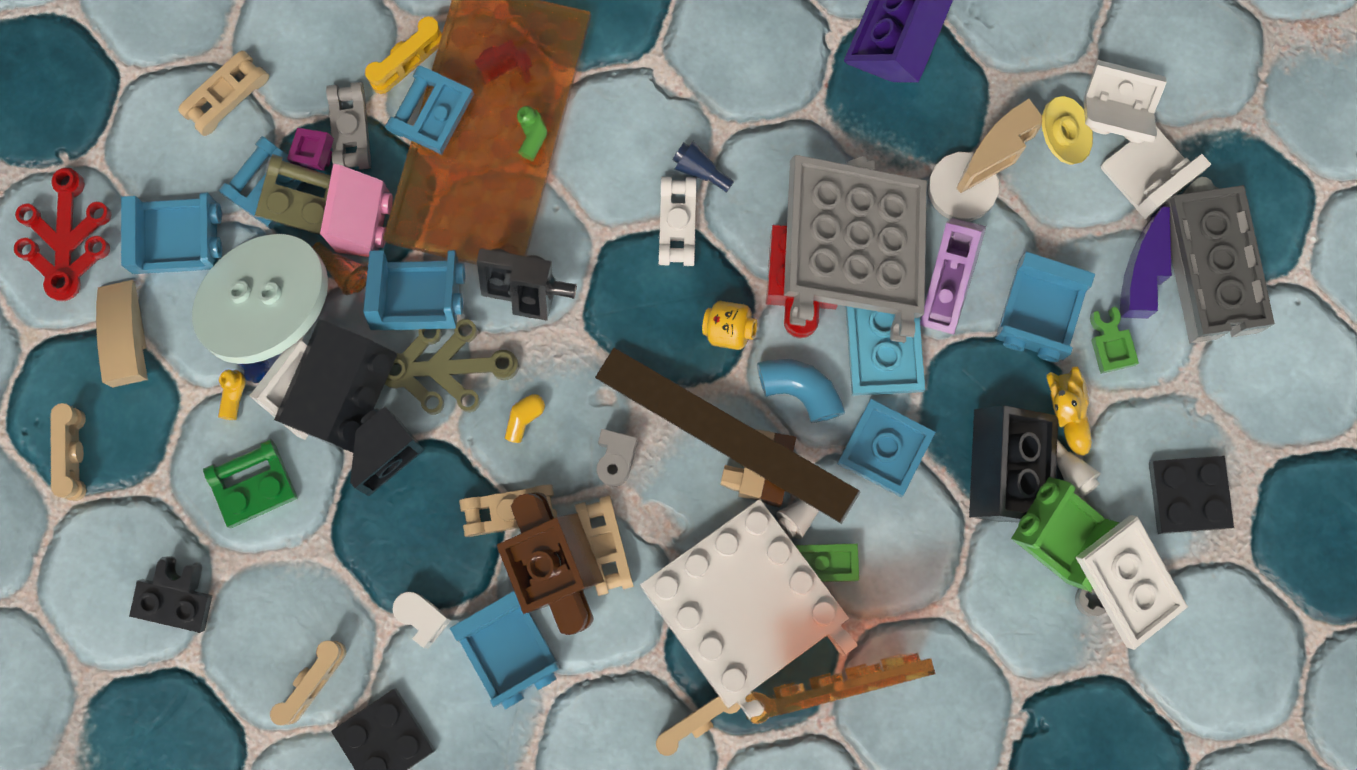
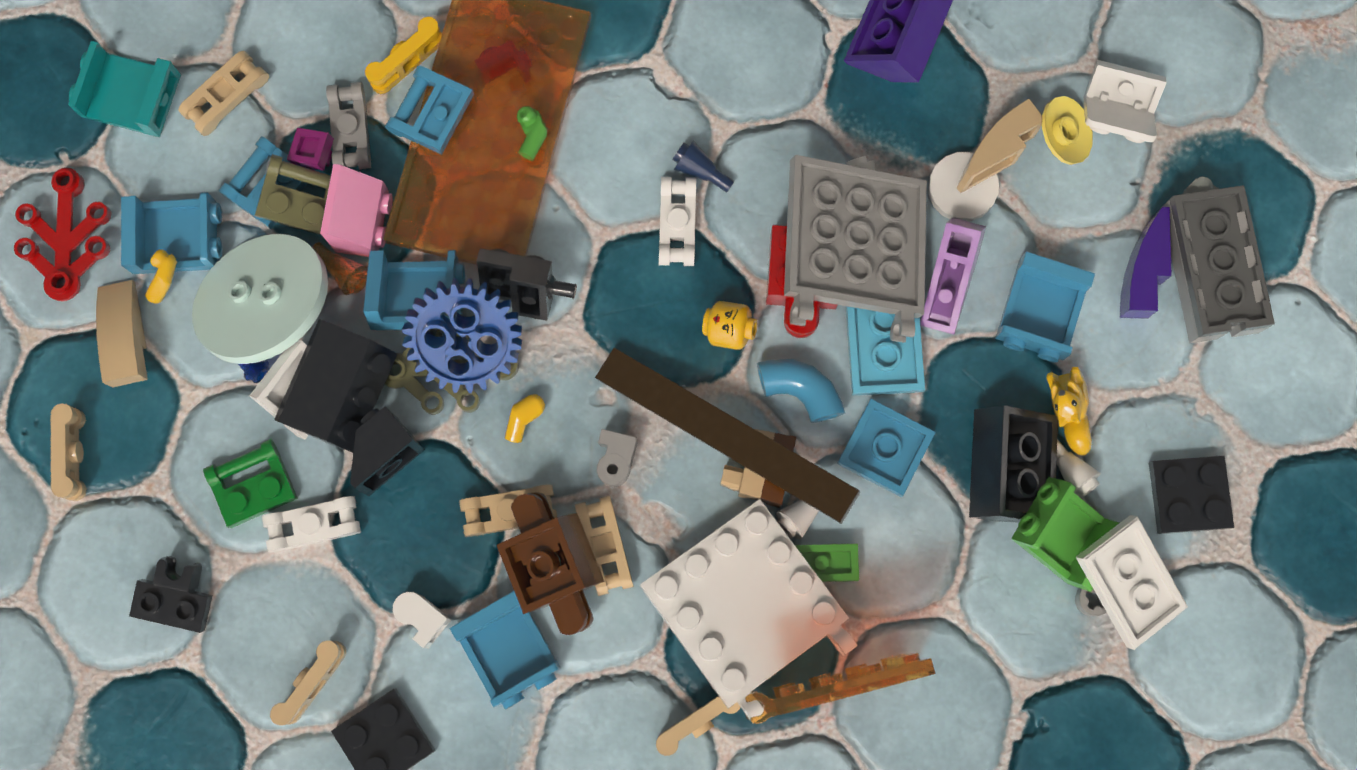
yellow arm [218,369,246,420] -> none
bright green plate [1090,307,1139,374] -> none
white bracket [1101,126,1211,219] -> none
none -> teal panel [68,41,181,138]
none -> yellow arm [145,249,177,304]
none -> white plate [262,496,361,553]
none -> gear [402,278,522,393]

